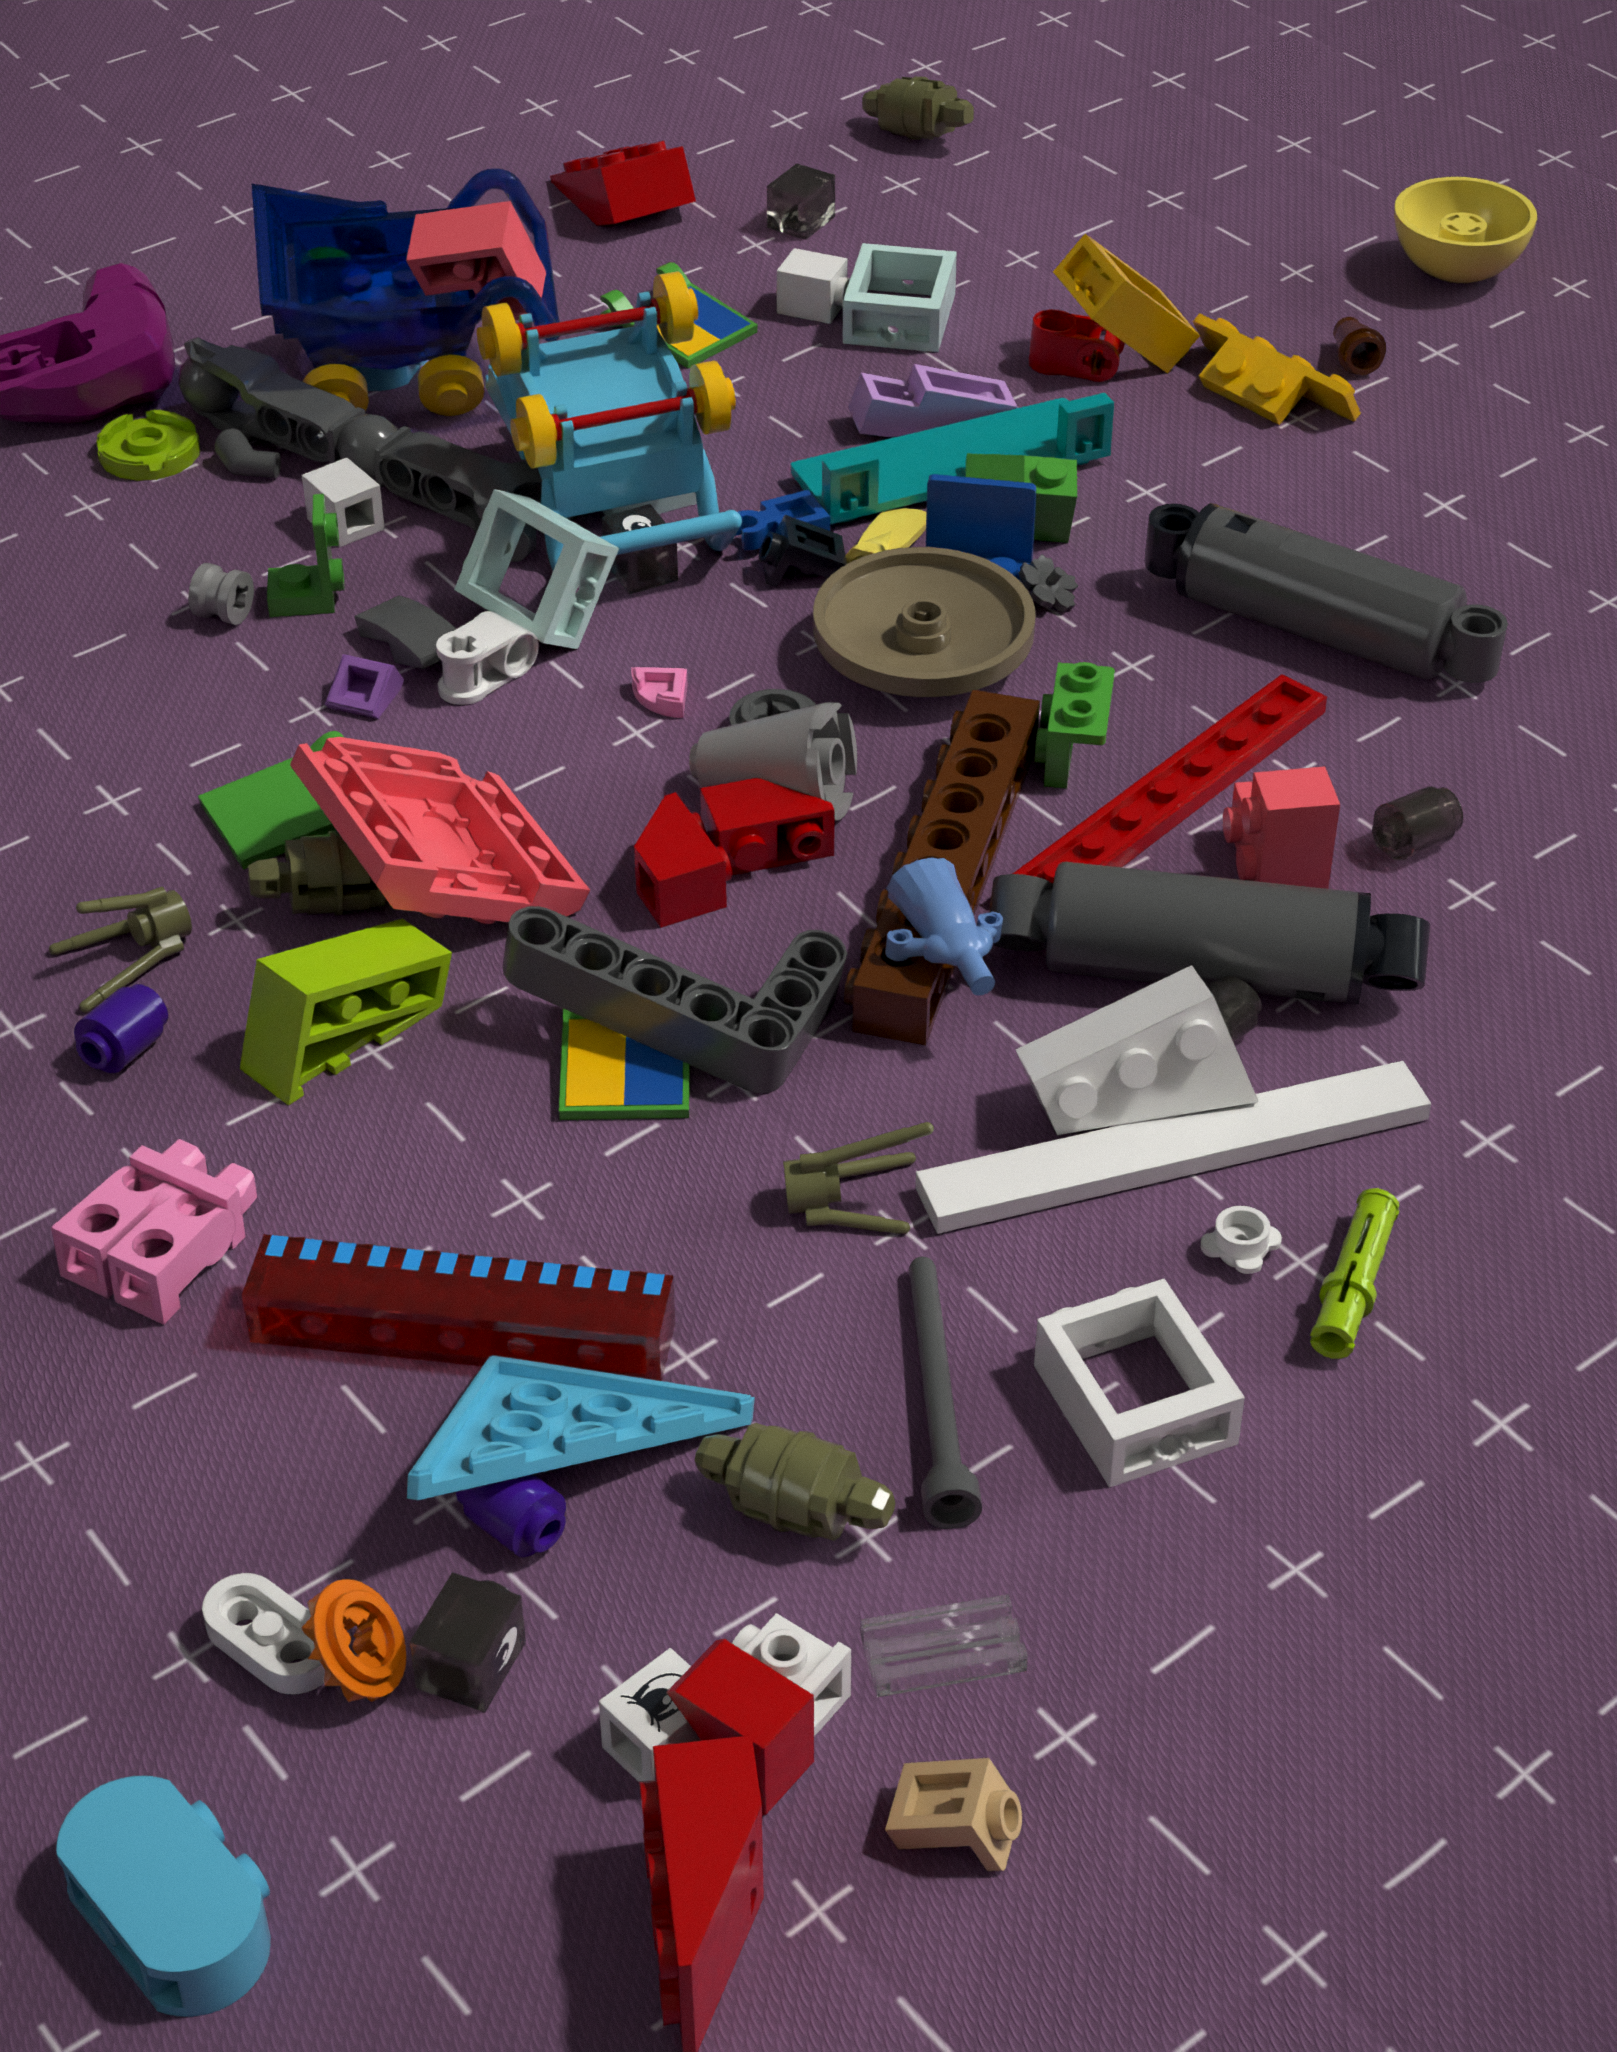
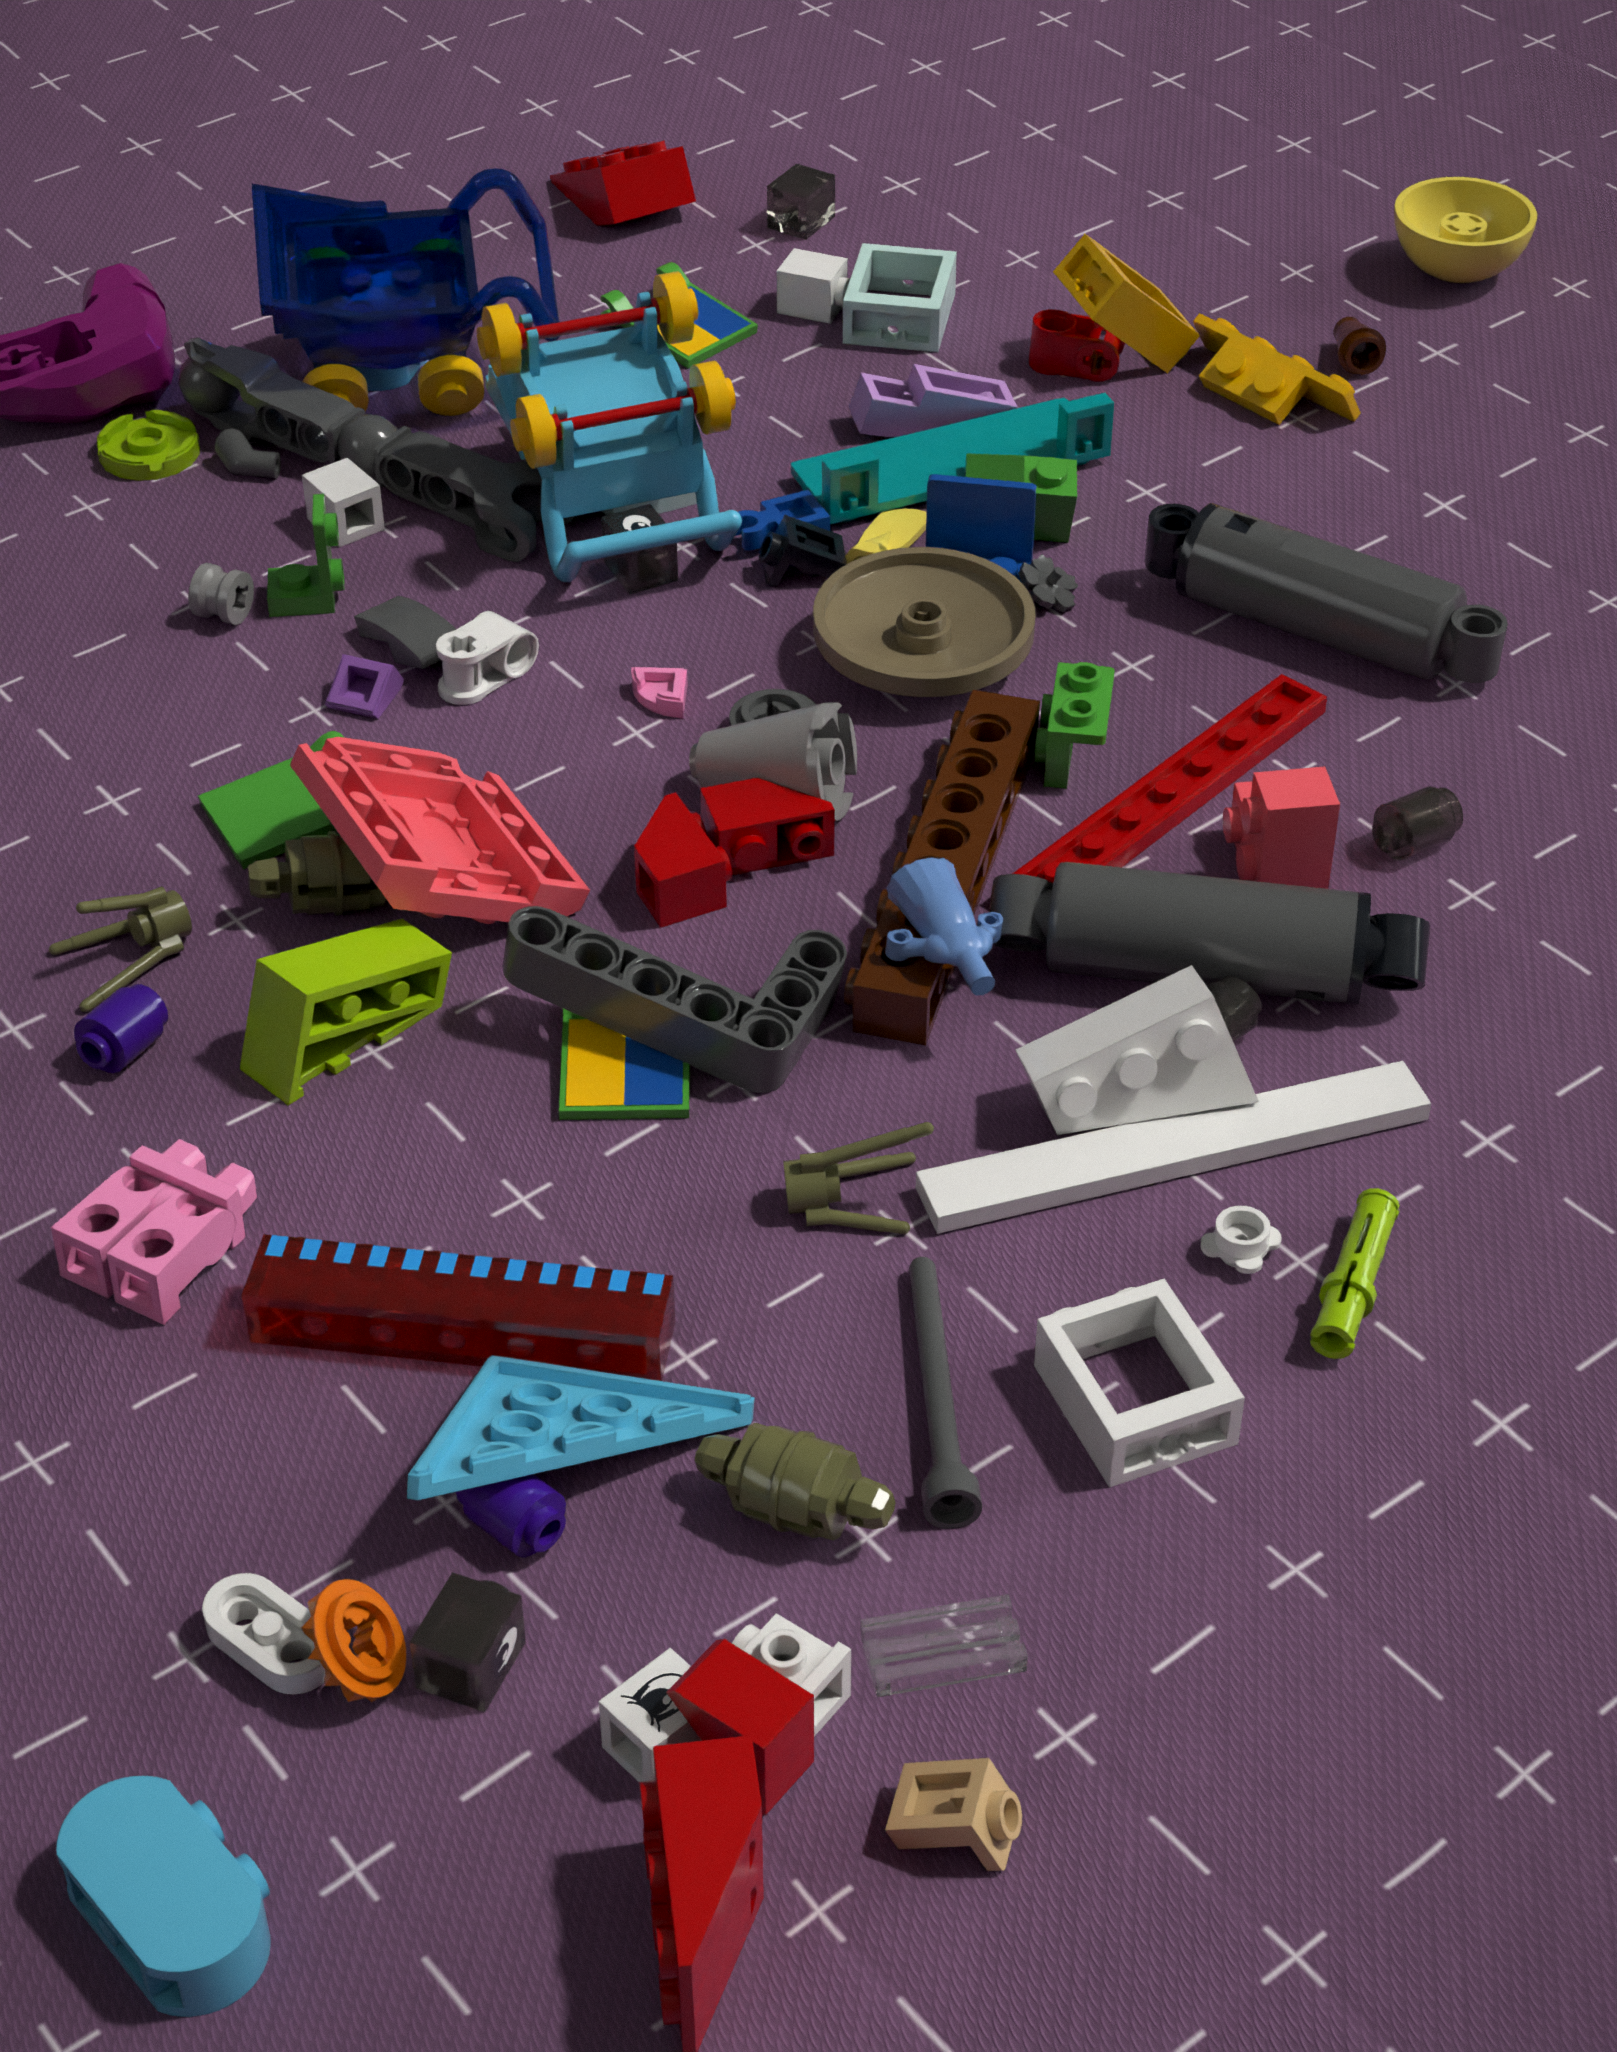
coral brick [406,201,546,321] -> none
light aqua window [454,489,619,649] -> none
olive piece [862,76,974,140] -> none

